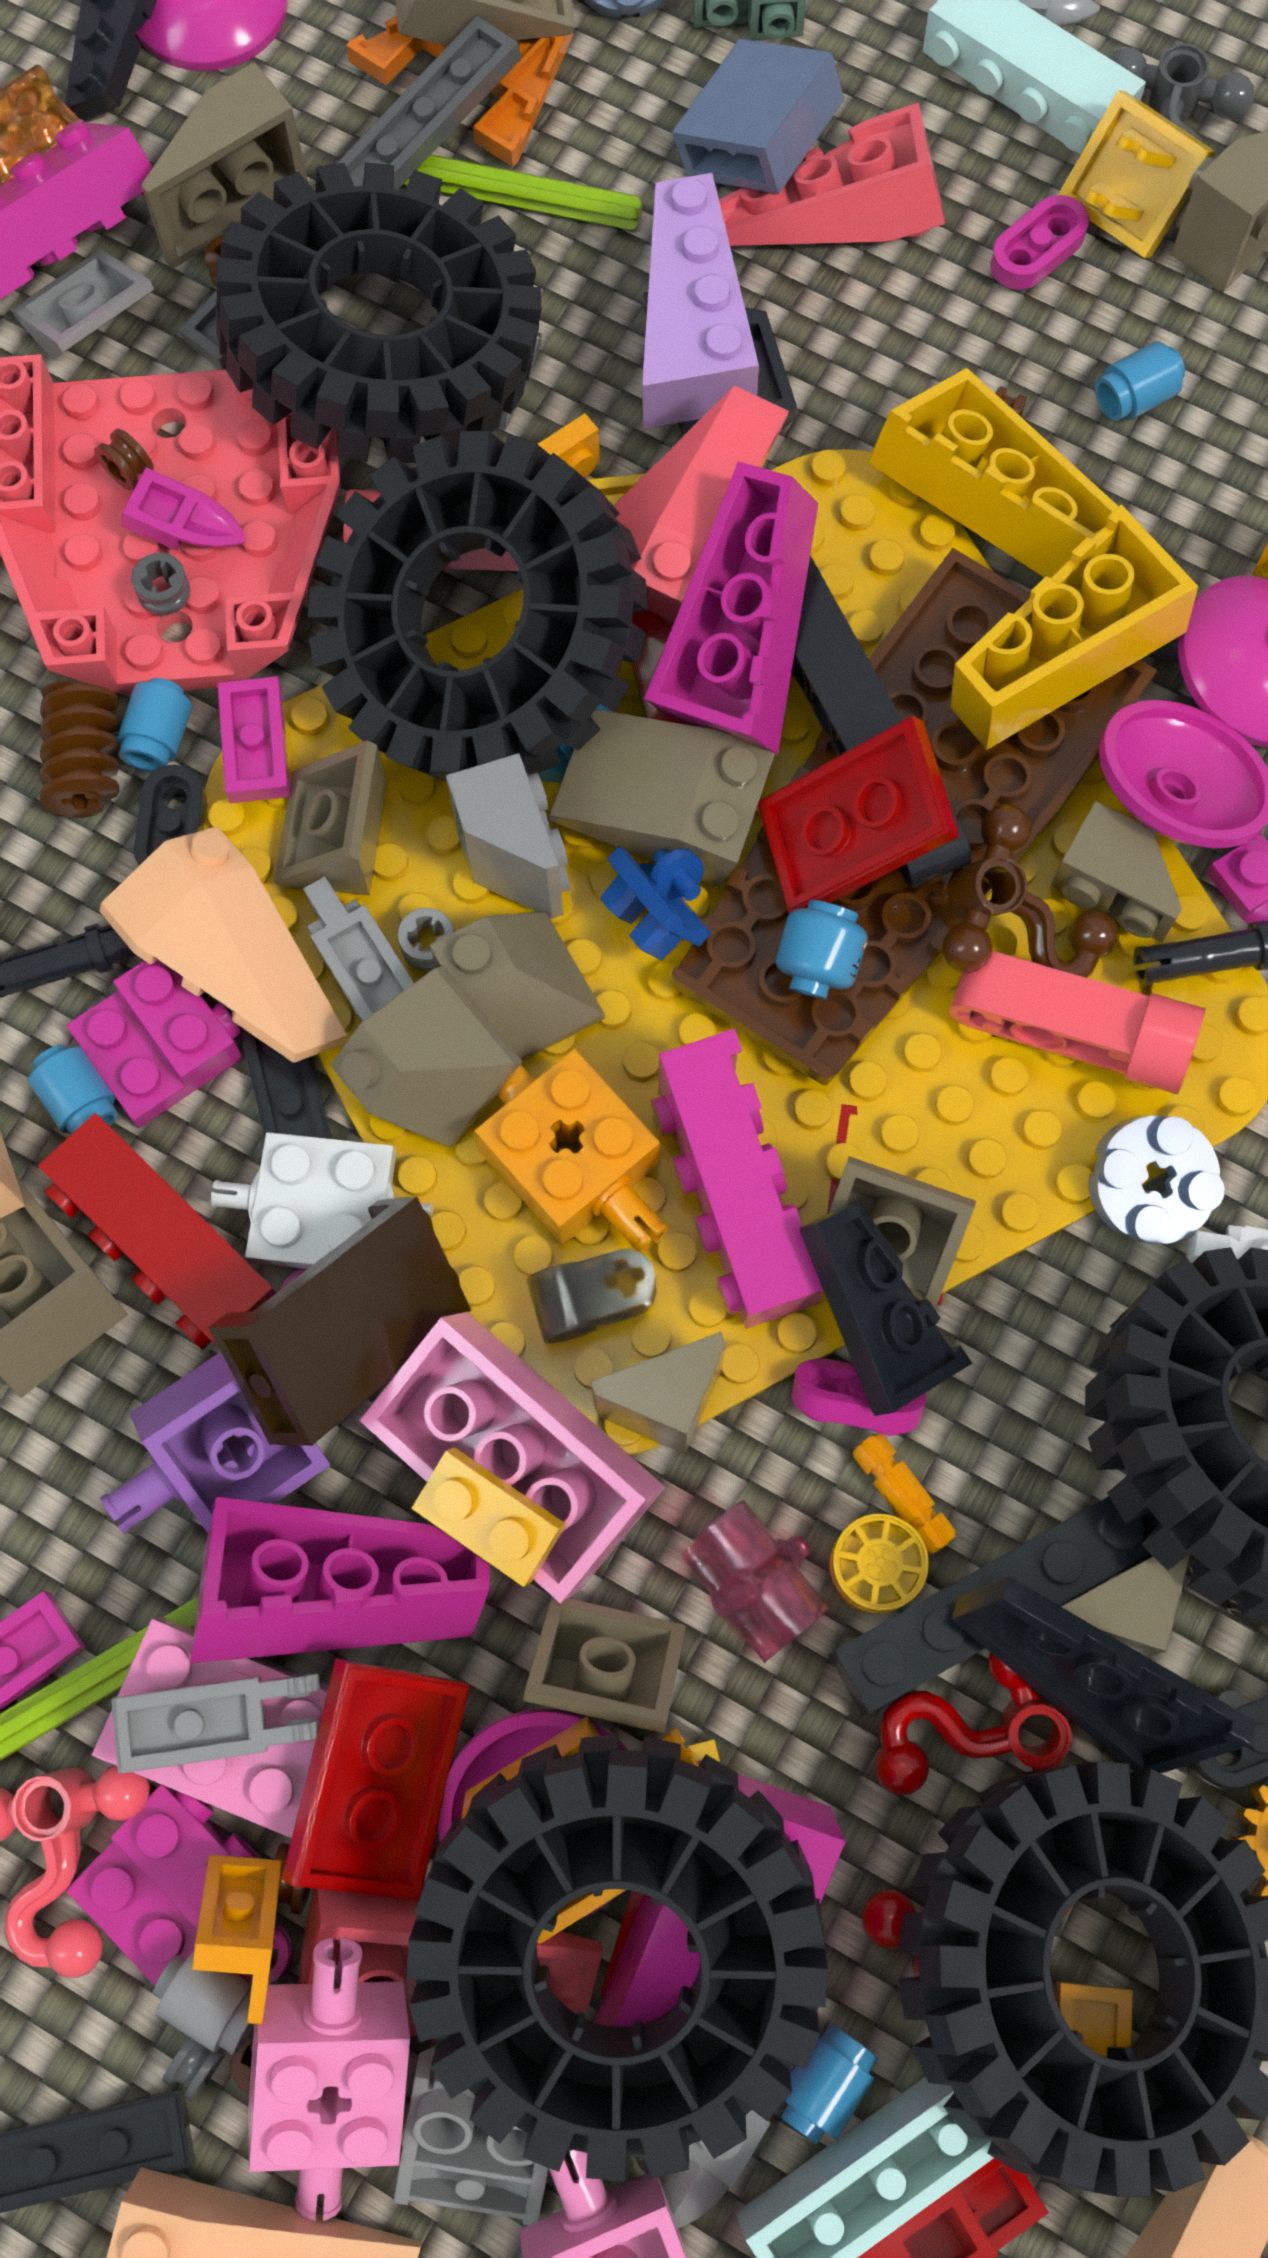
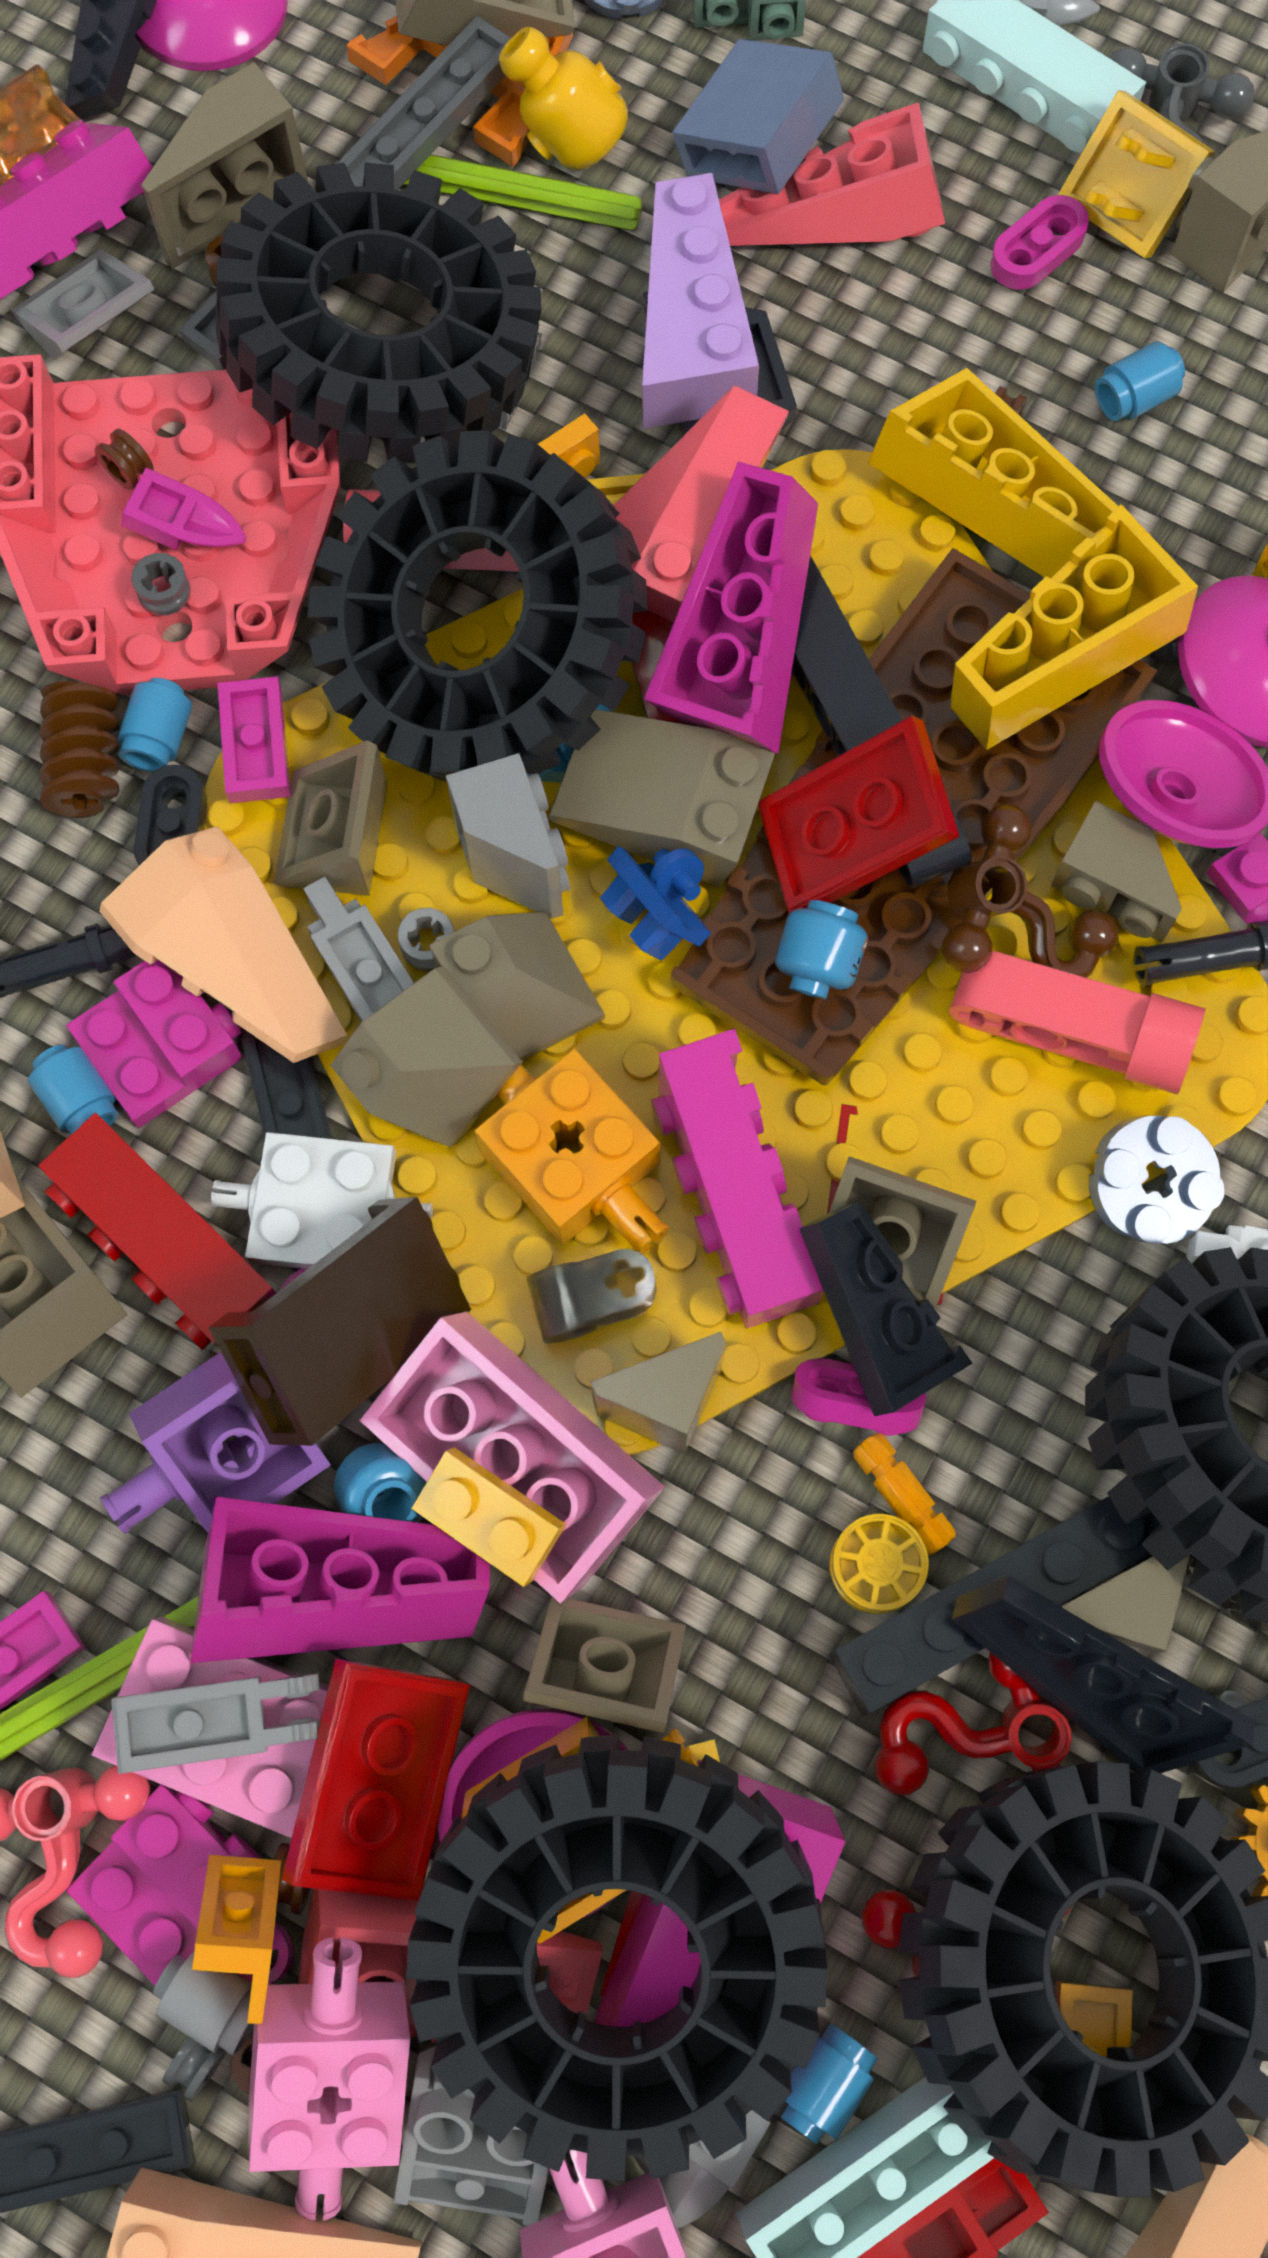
clear pink pin [681,1500,830,1663] -> none
none -> dark azure head [333,1442,427,1523]
none -> yellow piece [499,26,628,171]

